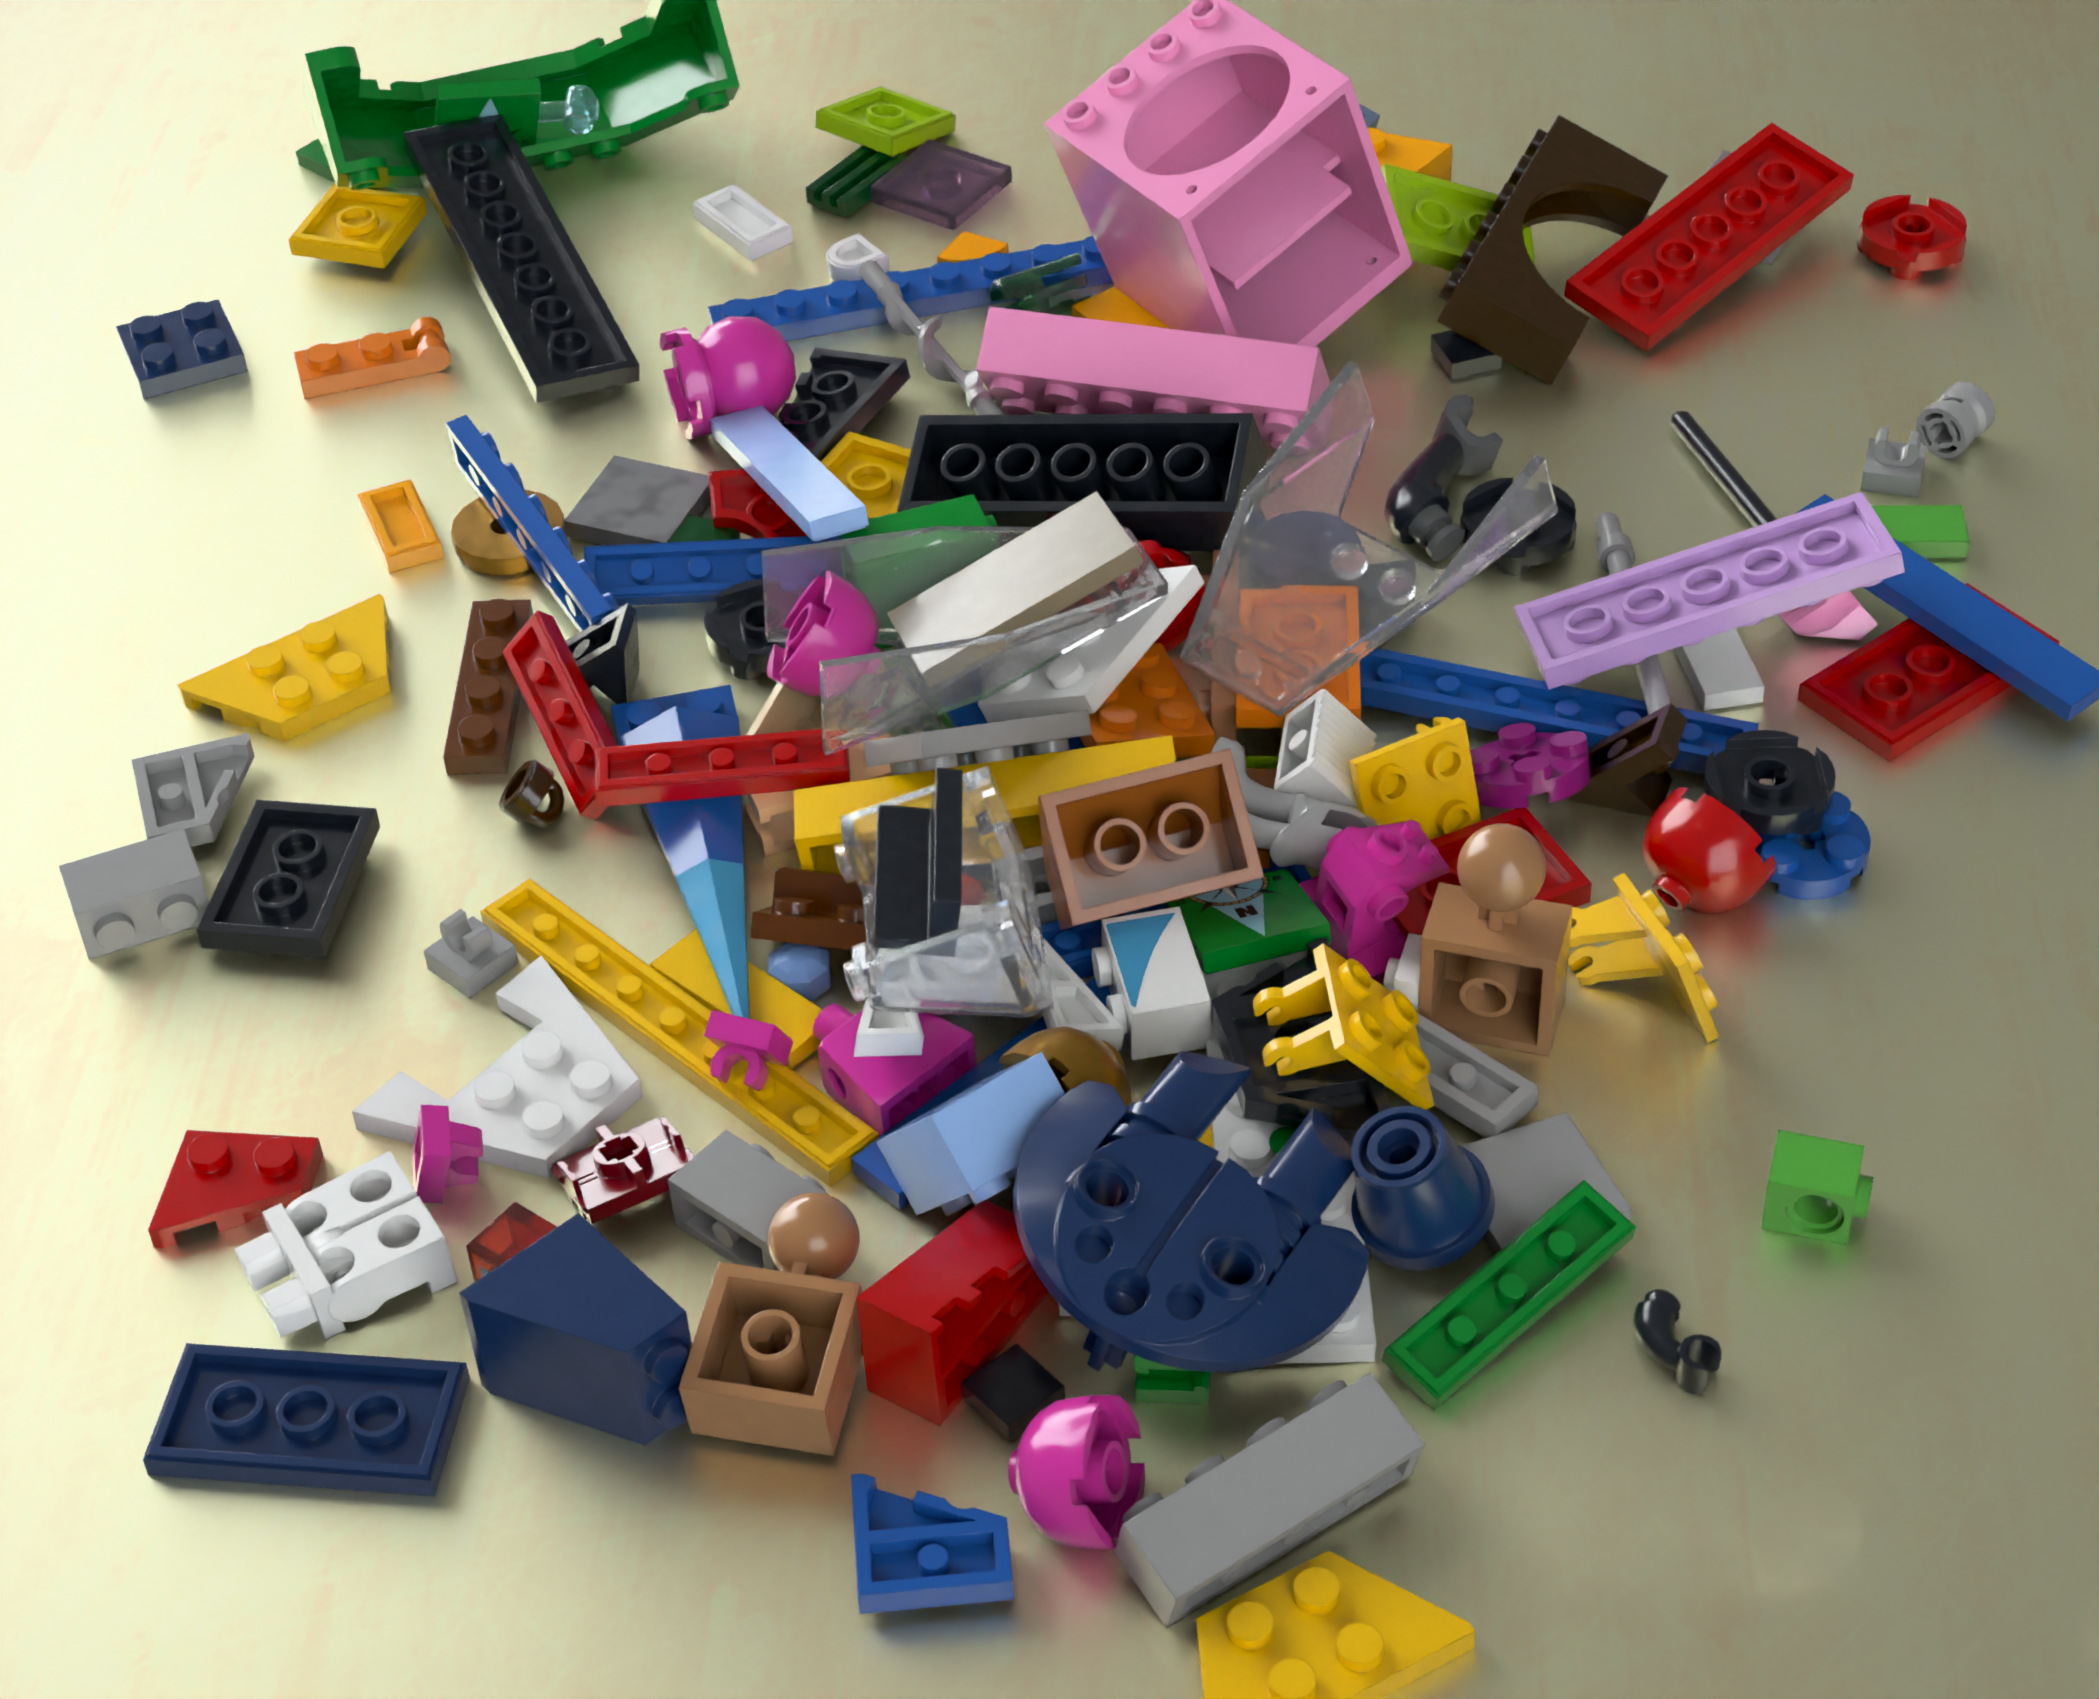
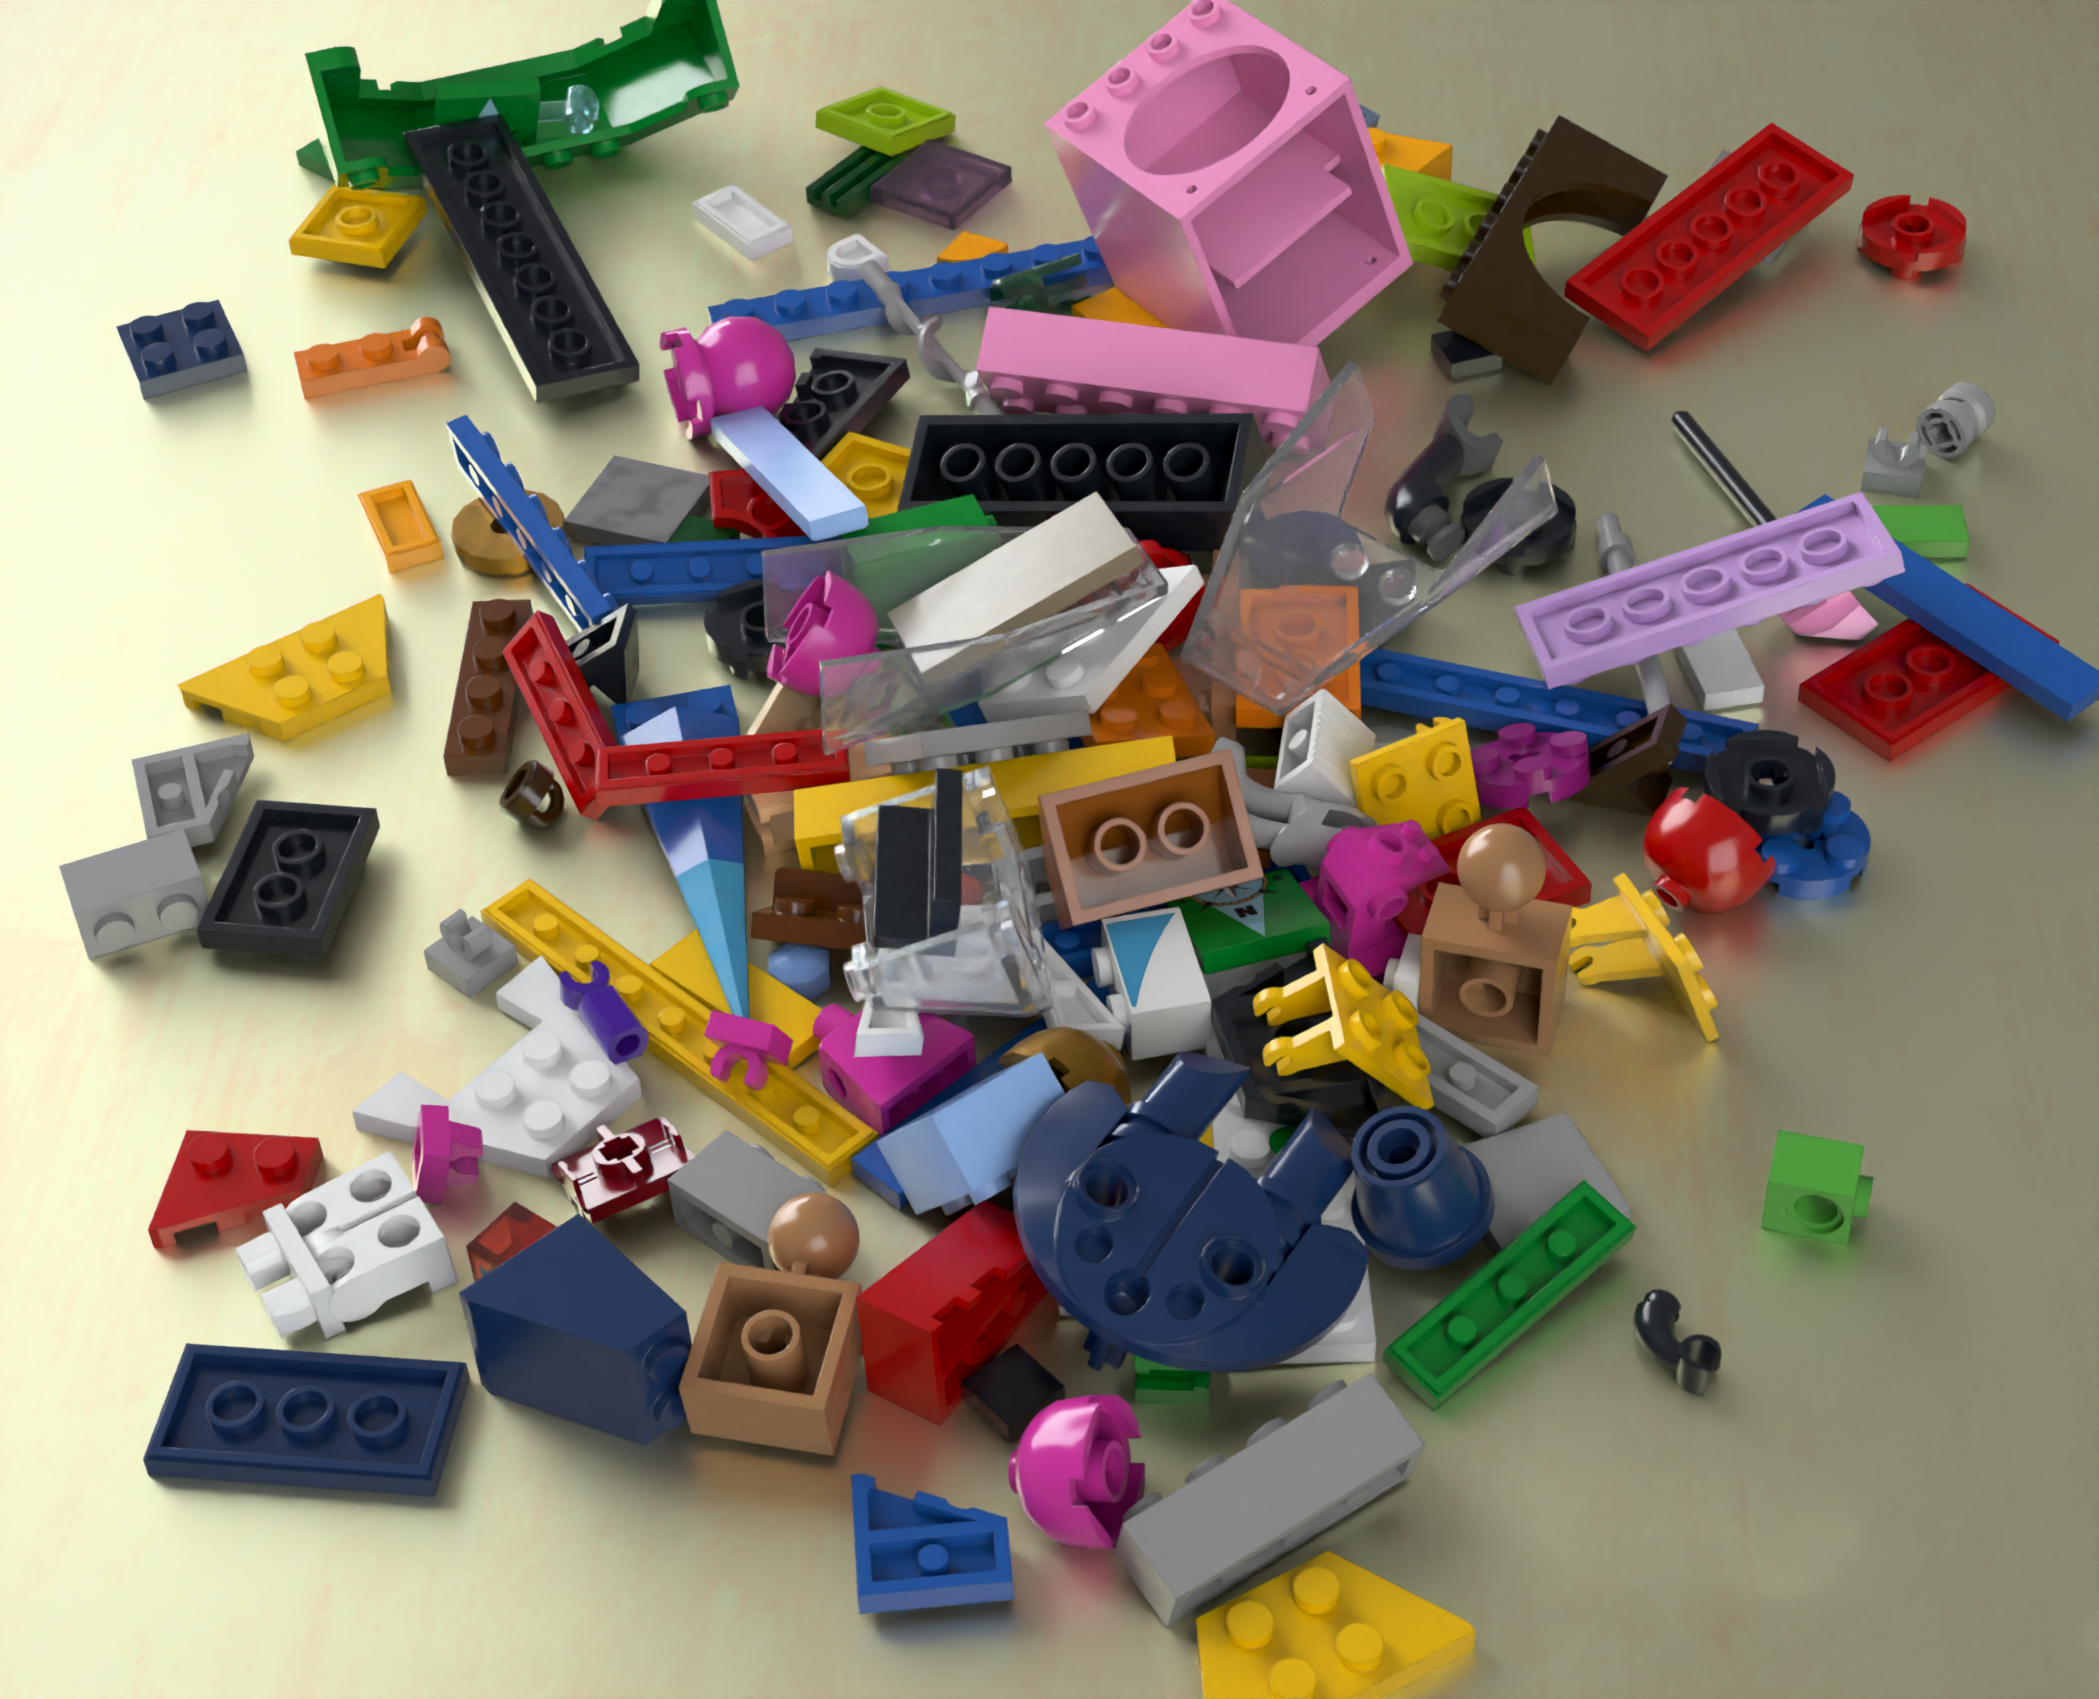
none -> dark purple bar [559,960,649,1065]

